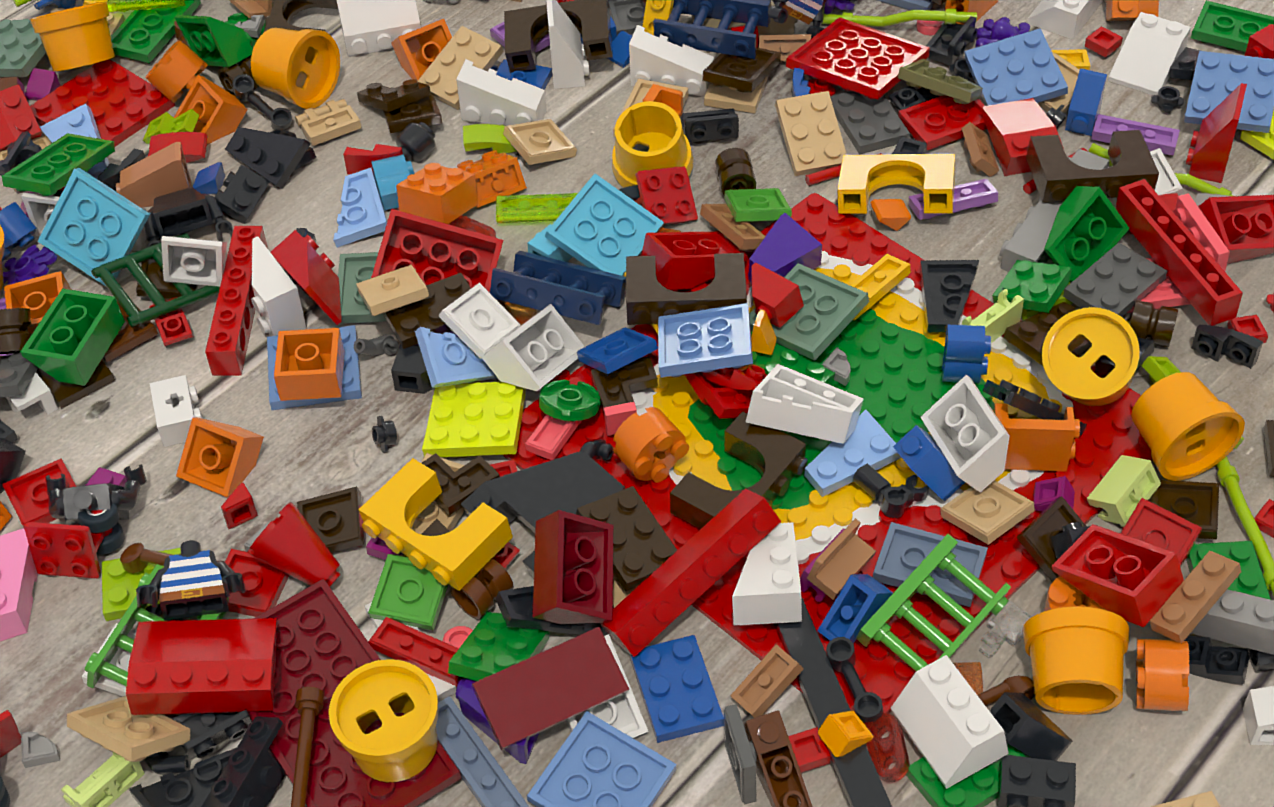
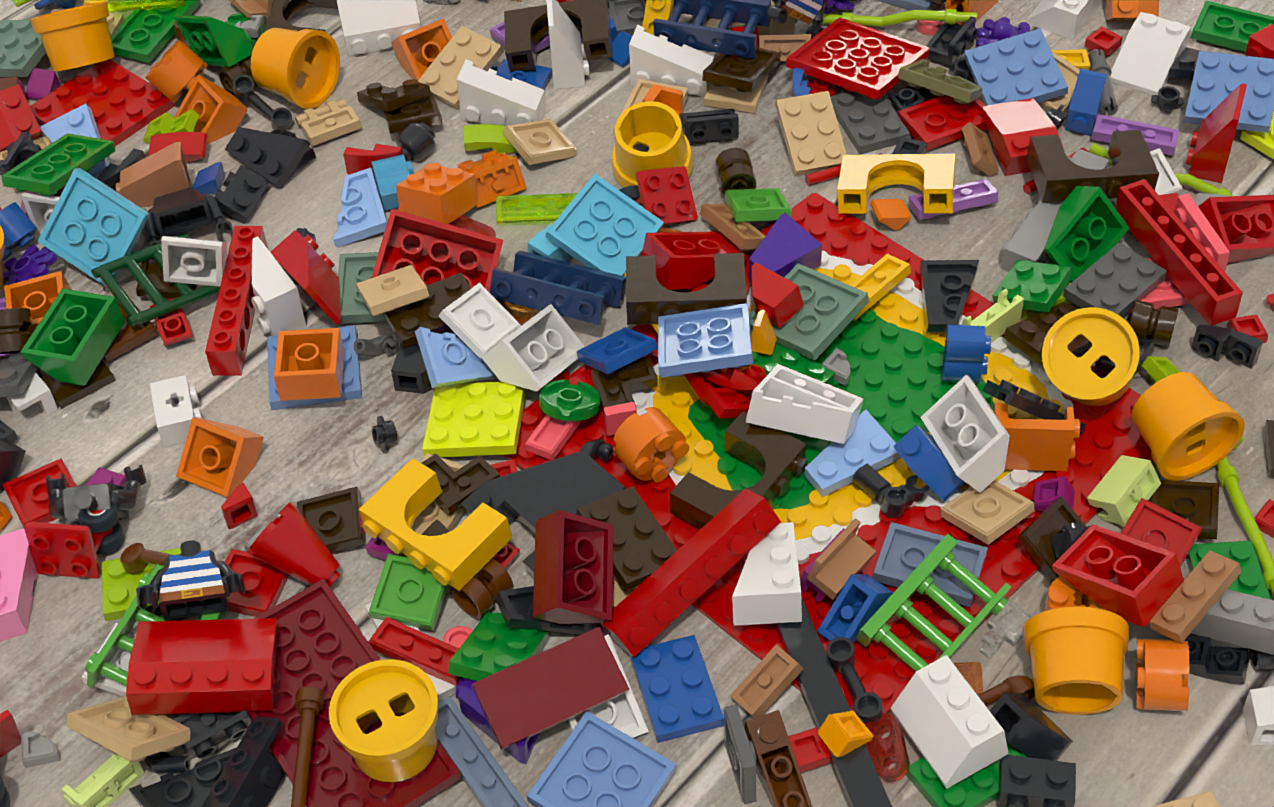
none -> dark grey pin [1088,49,1118,115]

